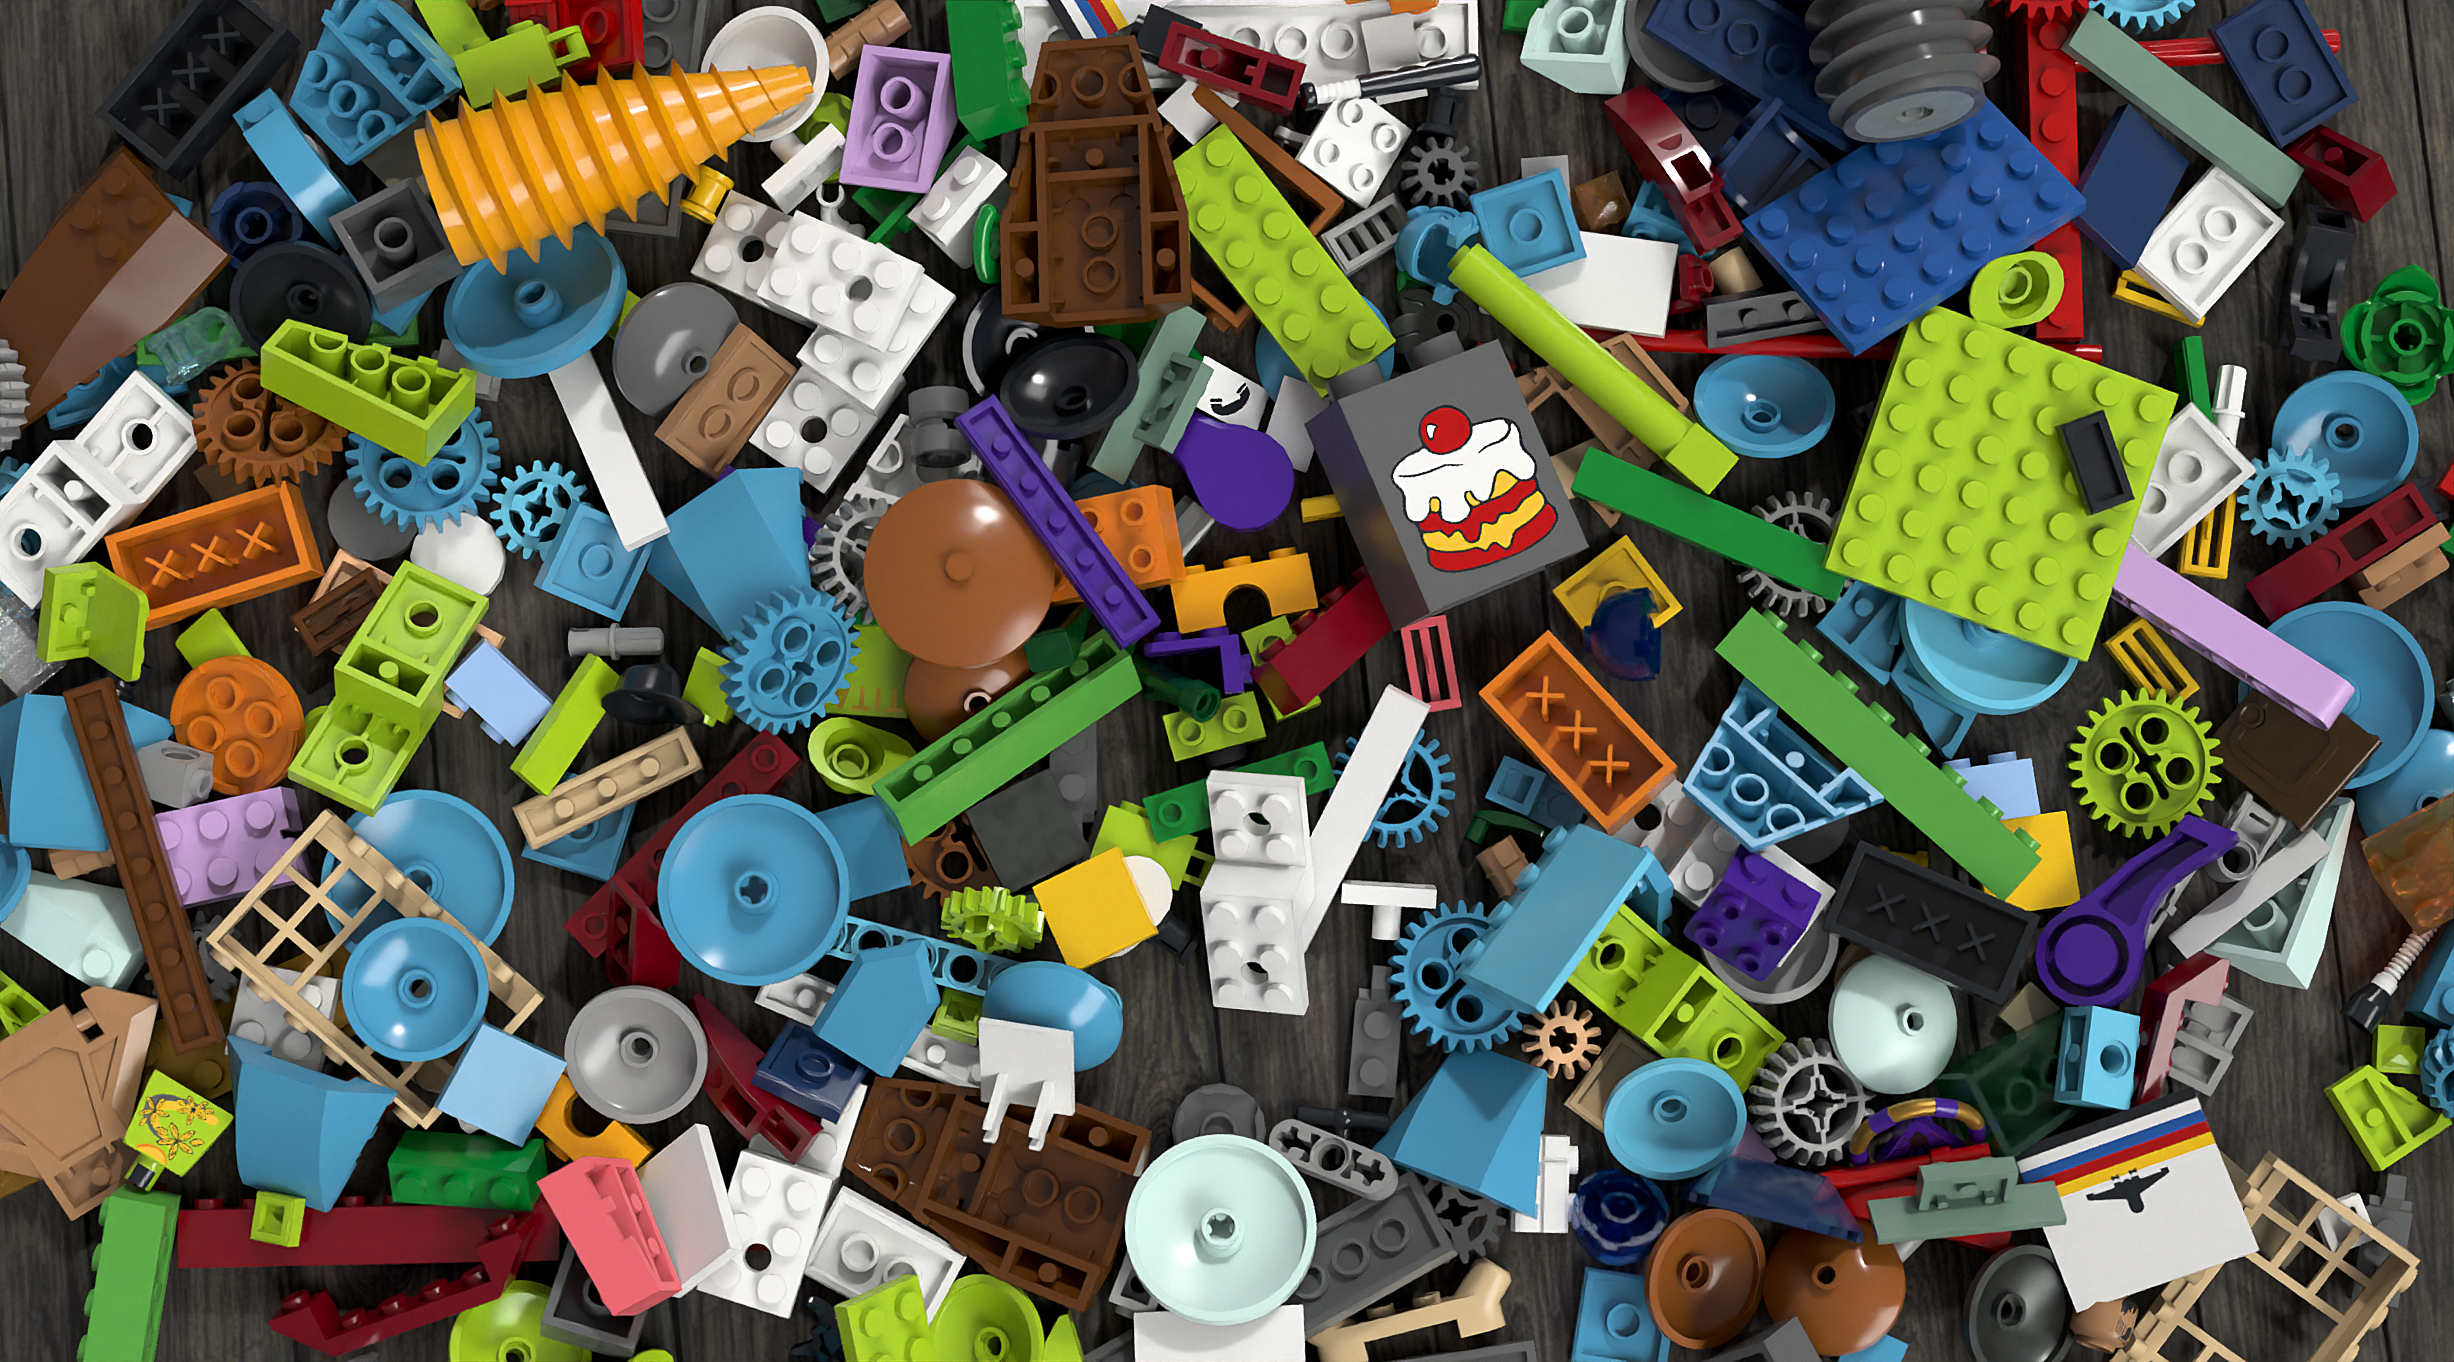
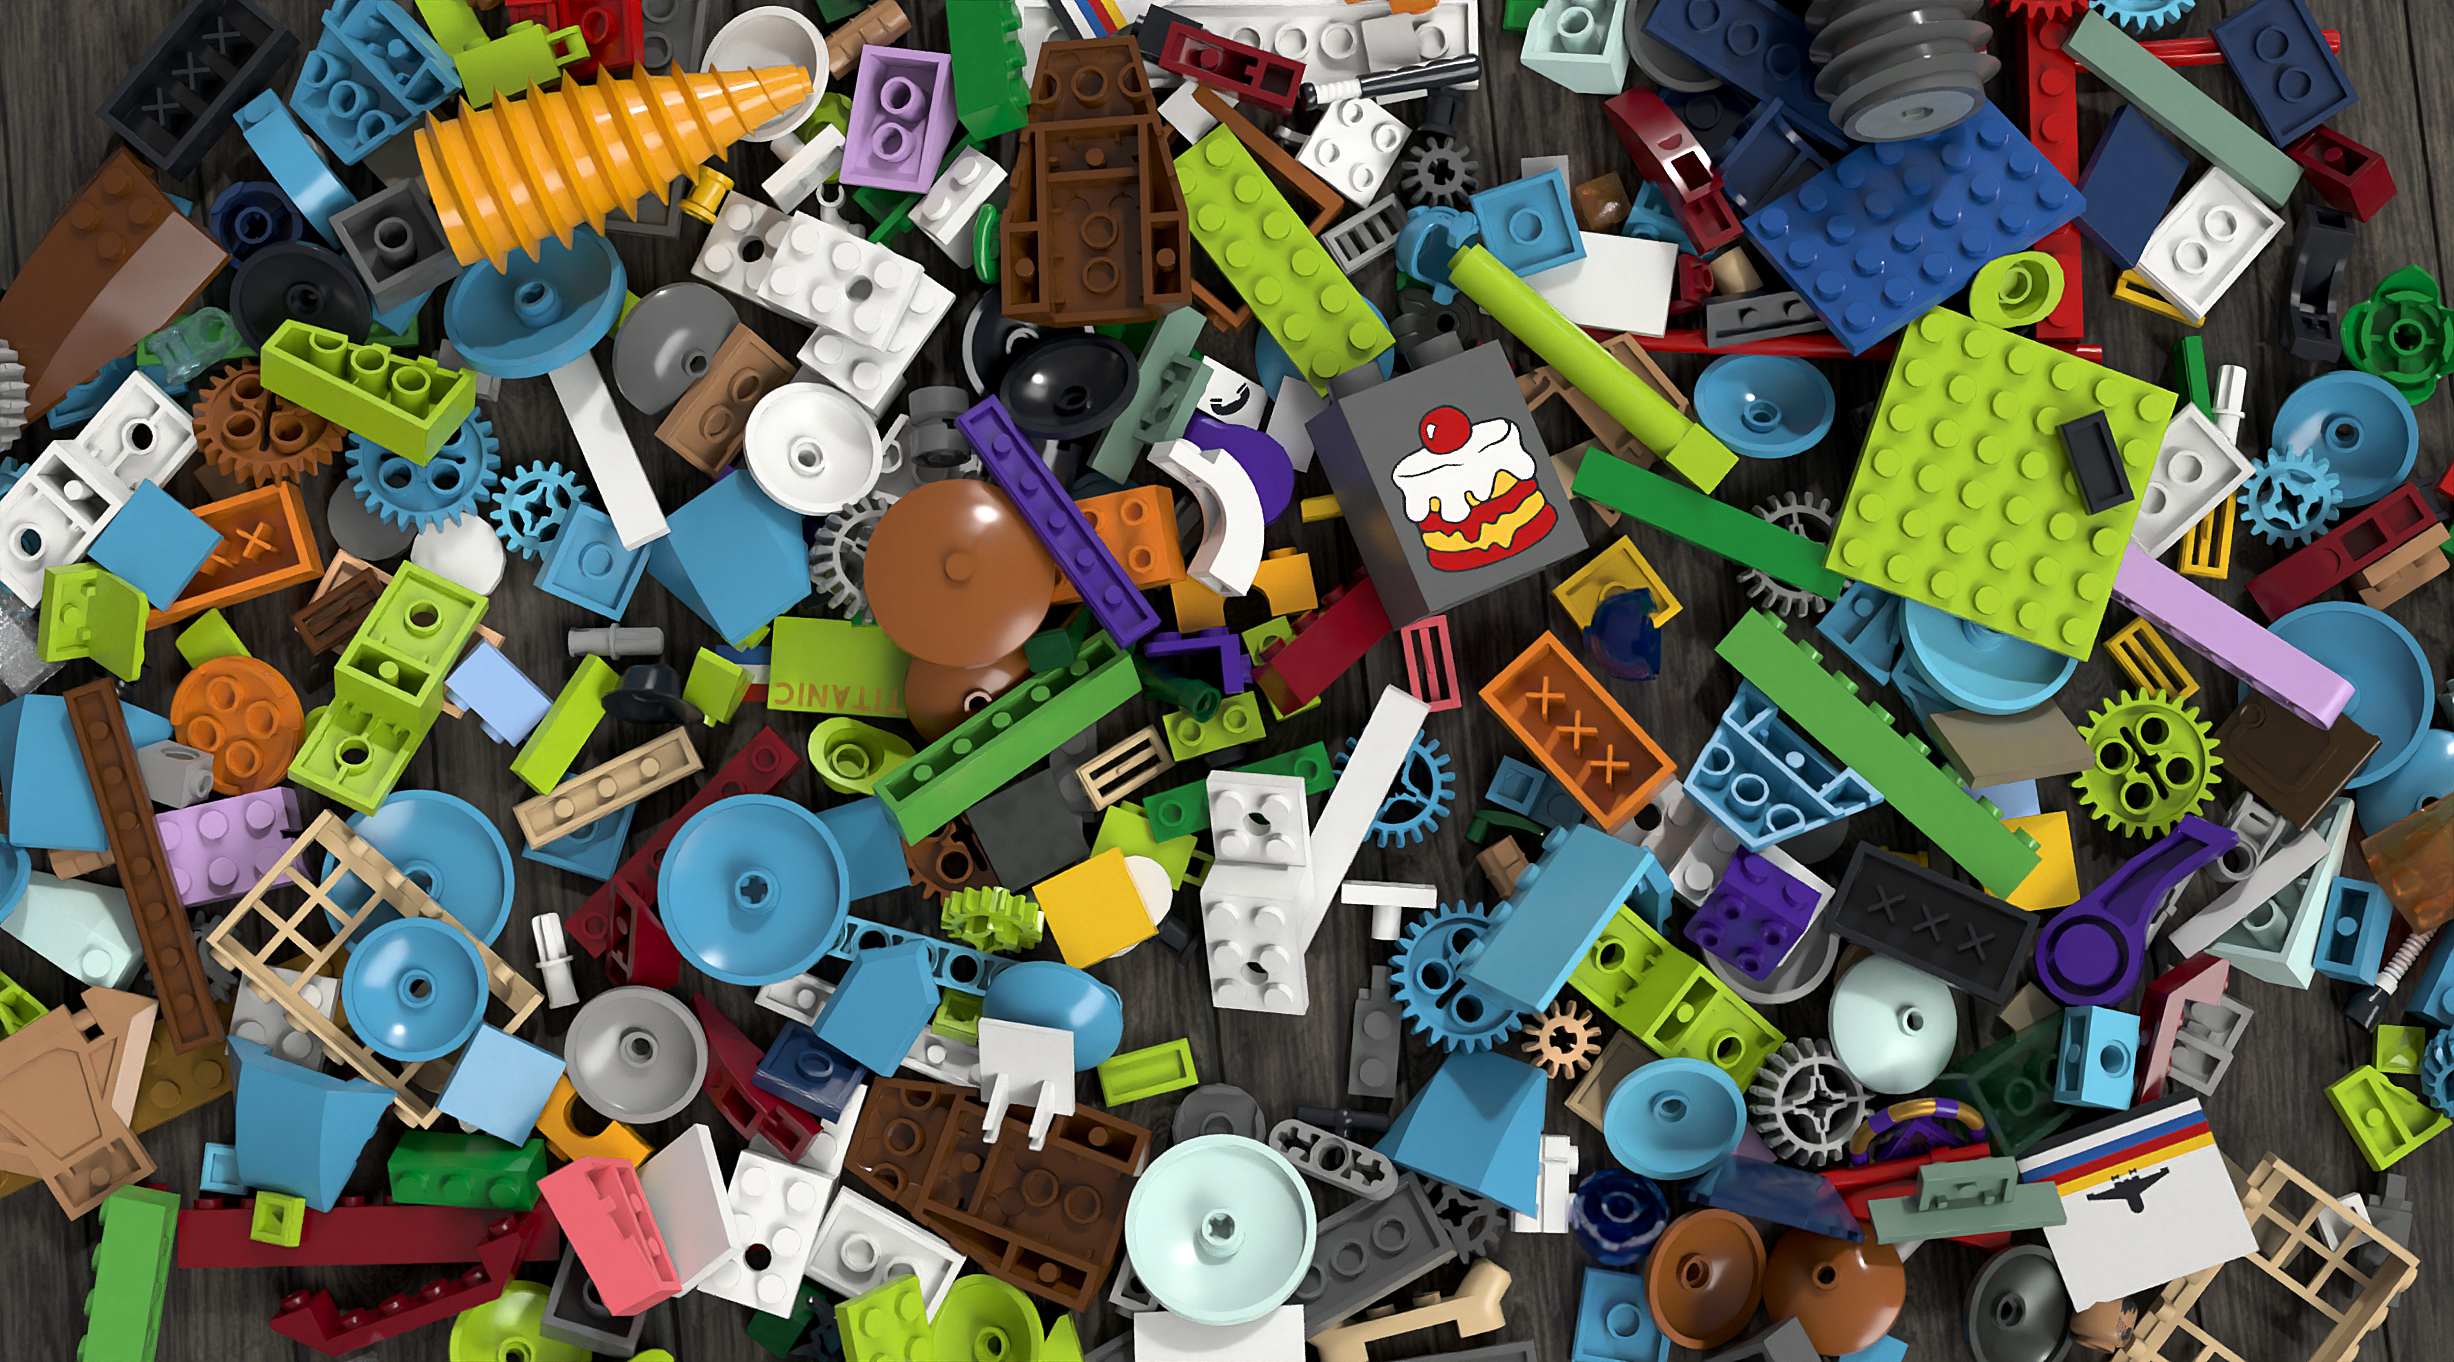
torso [123,1069,235,1192] -> none
dark azure gear [719,584,861,735] -> none
none -> dark azure tile [87,478,224,612]
none -> medium azure tile [200,1142,252,1196]
none -> white axle [531,913,579,1009]
none -> white dish [743,382,883,516]
none -> dark green slope [744,1275,832,1360]
none -> tan tile [1071,724,1176,812]
none -> lime tile [1097,1037,1198,1107]
none -> white arch [1147,438,1264,597]
none -> dark tan tile [1925,697,2097,790]
none -> dark azure brick [2312,876,2396,987]

